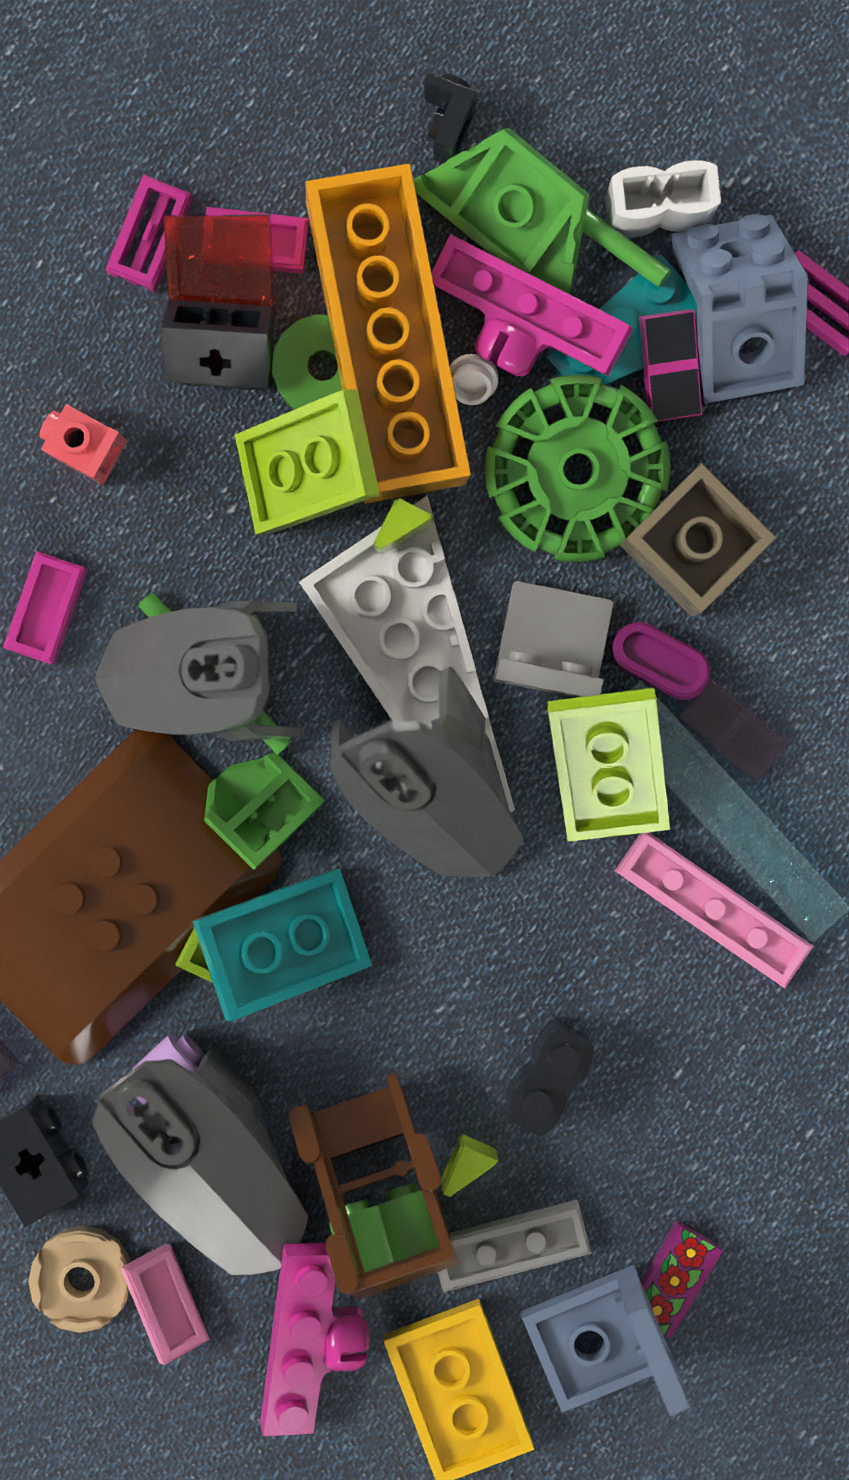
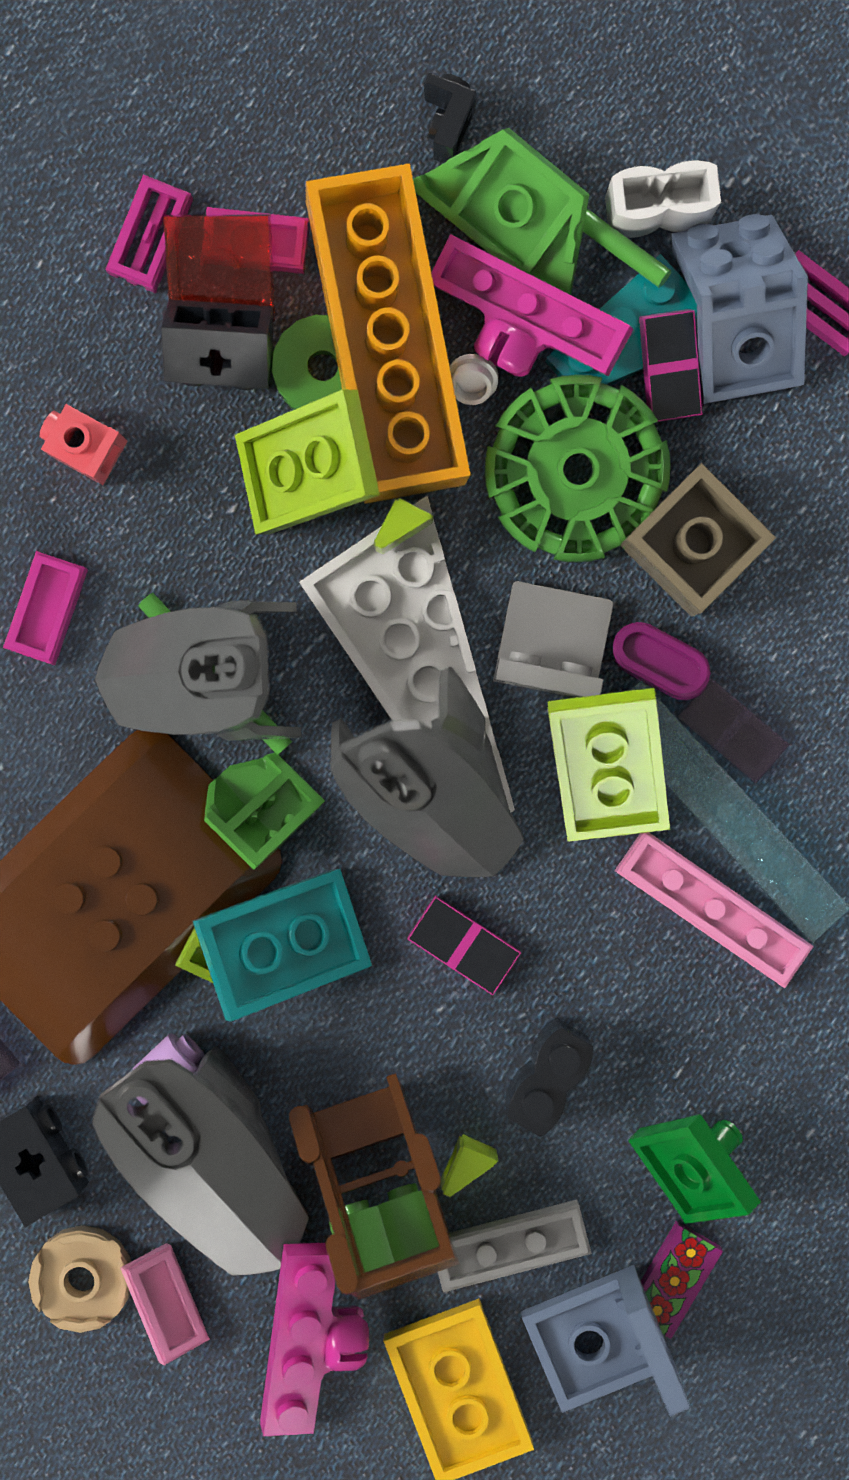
none -> black tile [407,895,521,995]
none -> green tile [628,1114,761,1224]

